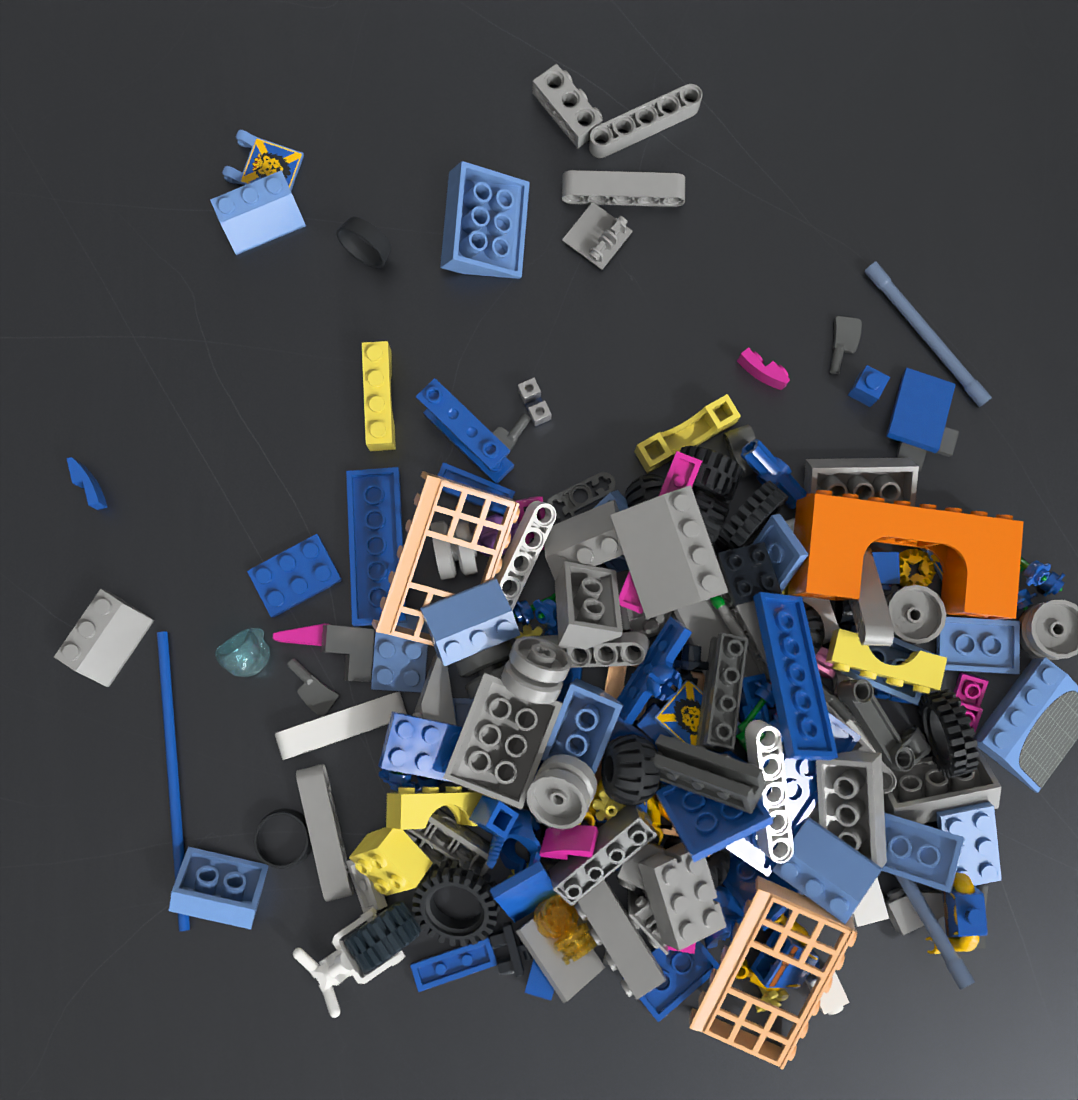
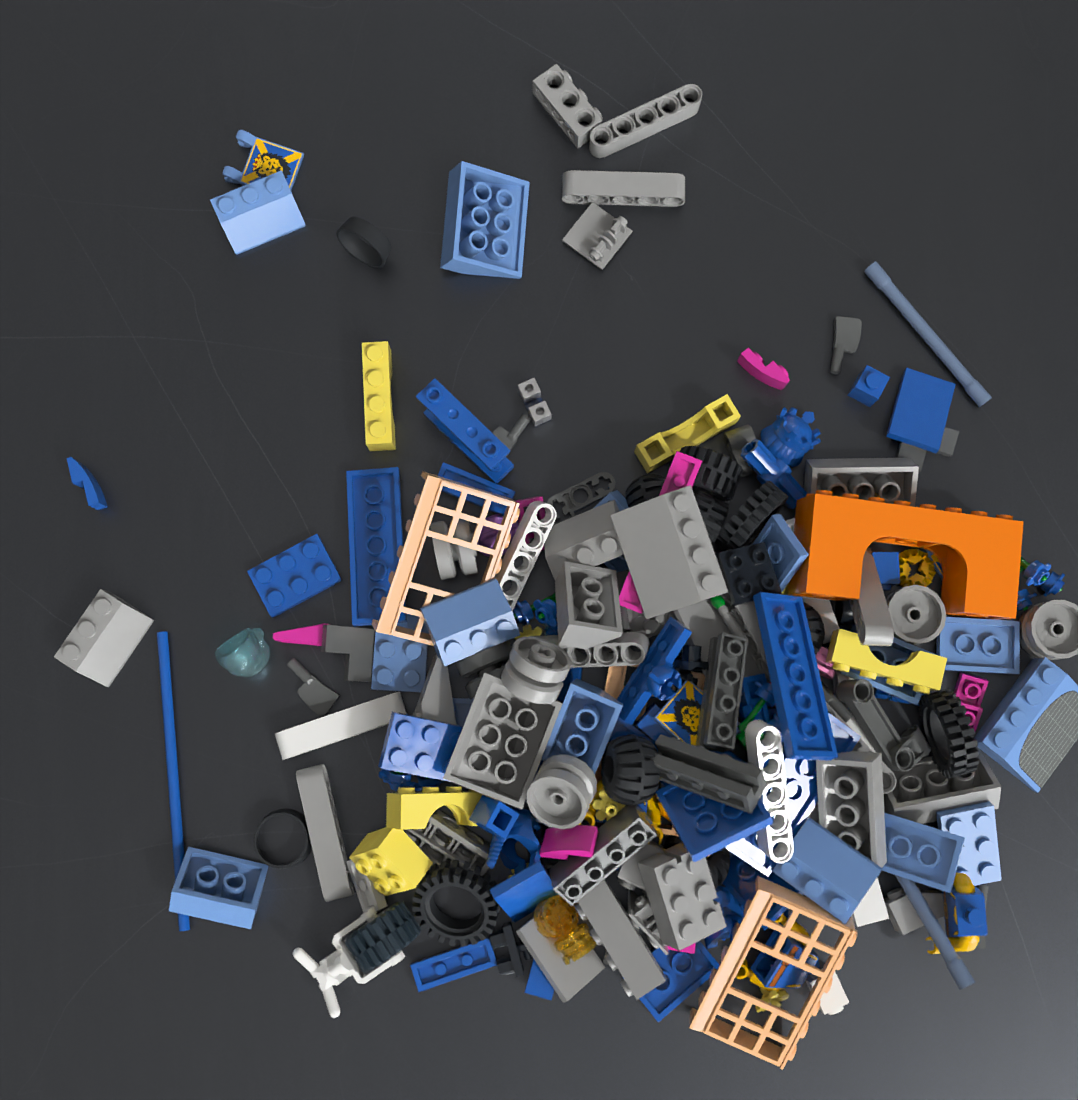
none -> blue hair [760,407,821,467]

